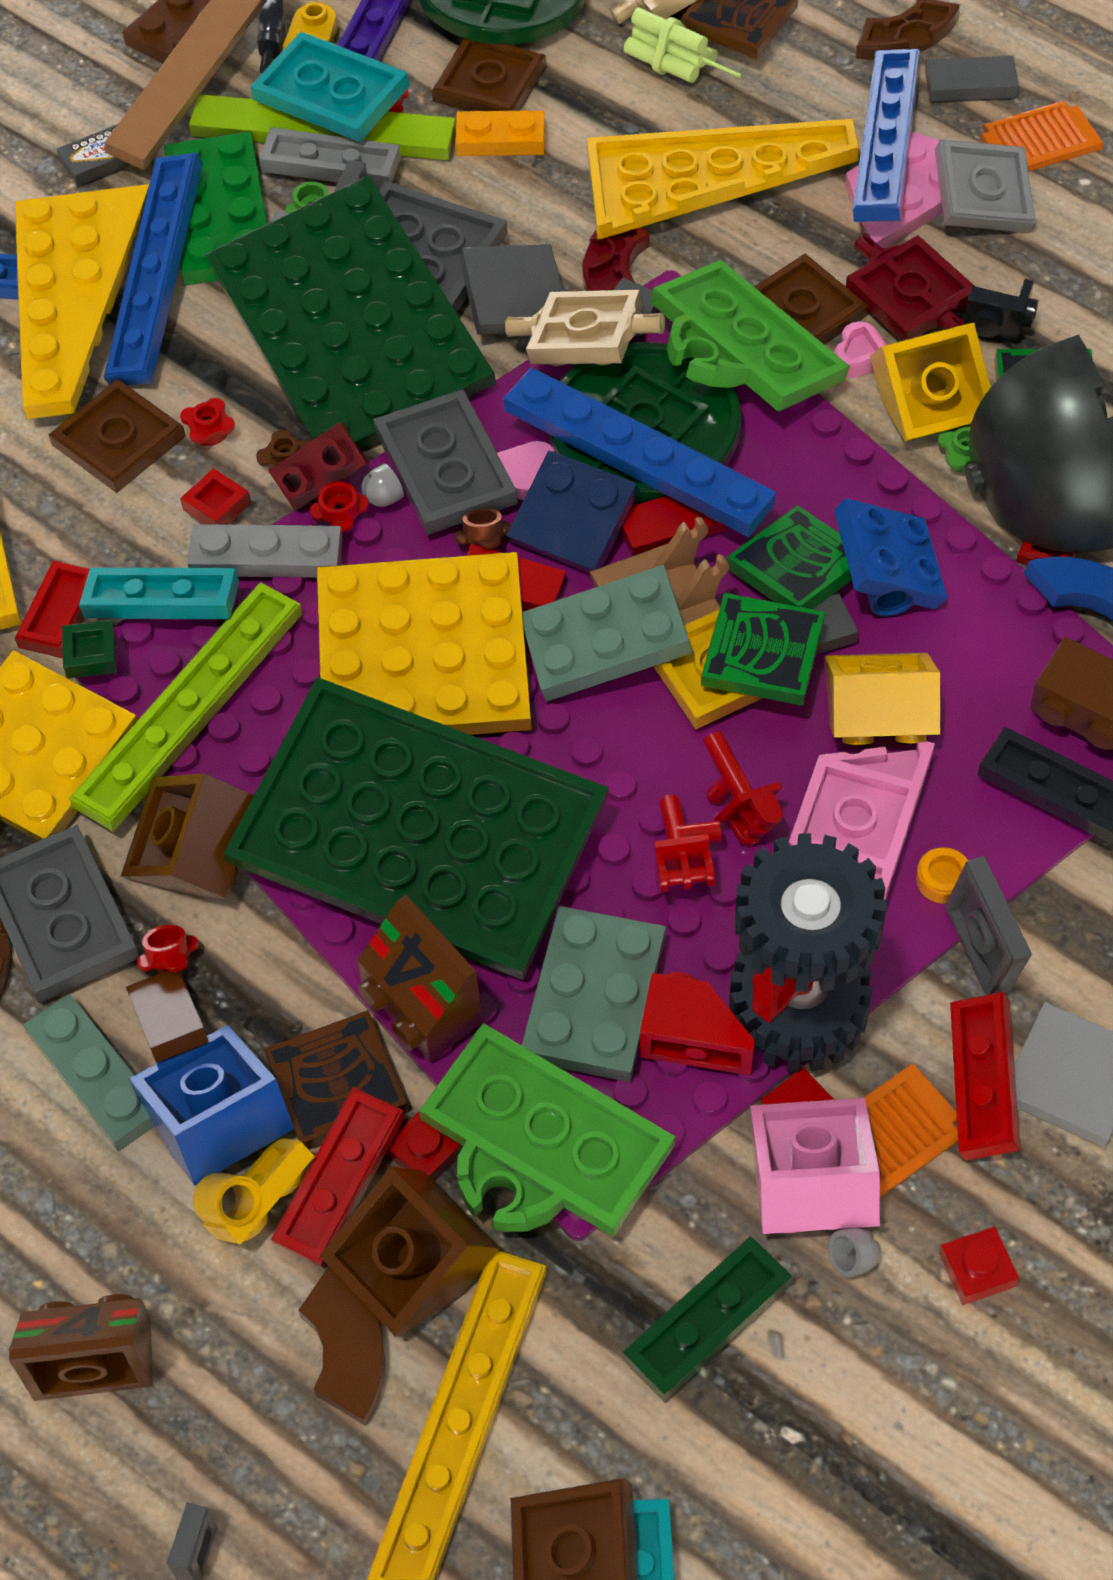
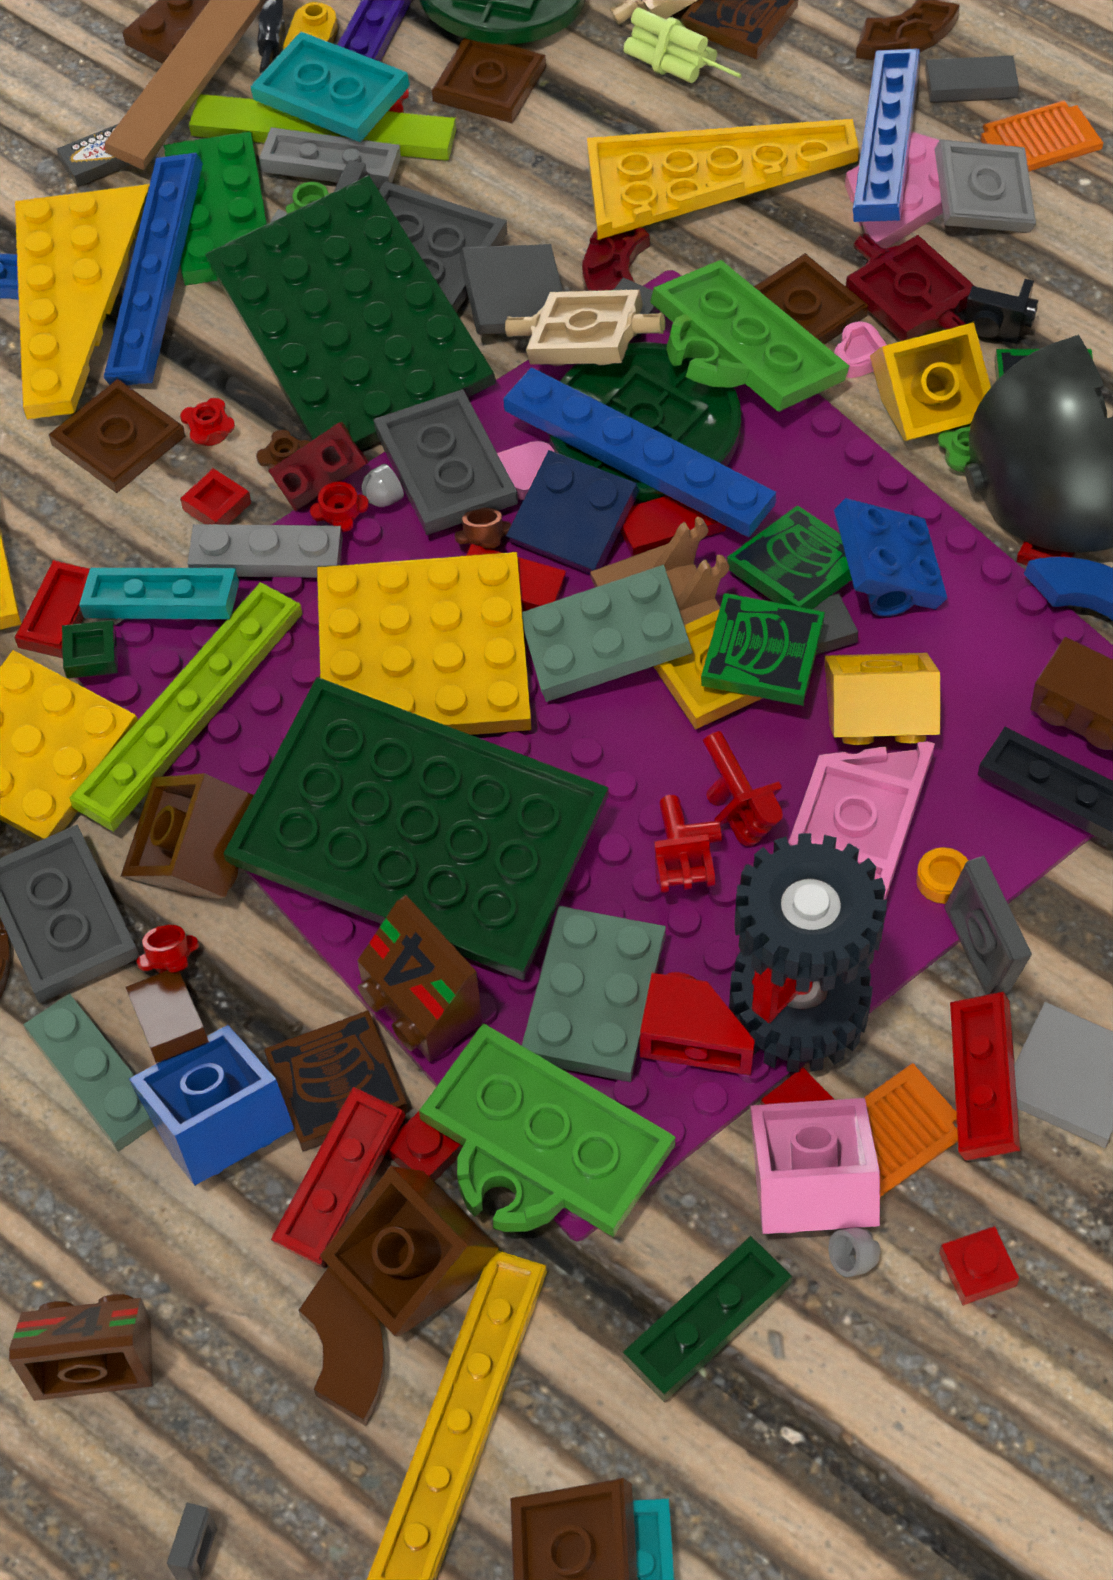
yellow plate [193,1138,315,1245] -> none
light orange plate [455,110,545,156] -> none

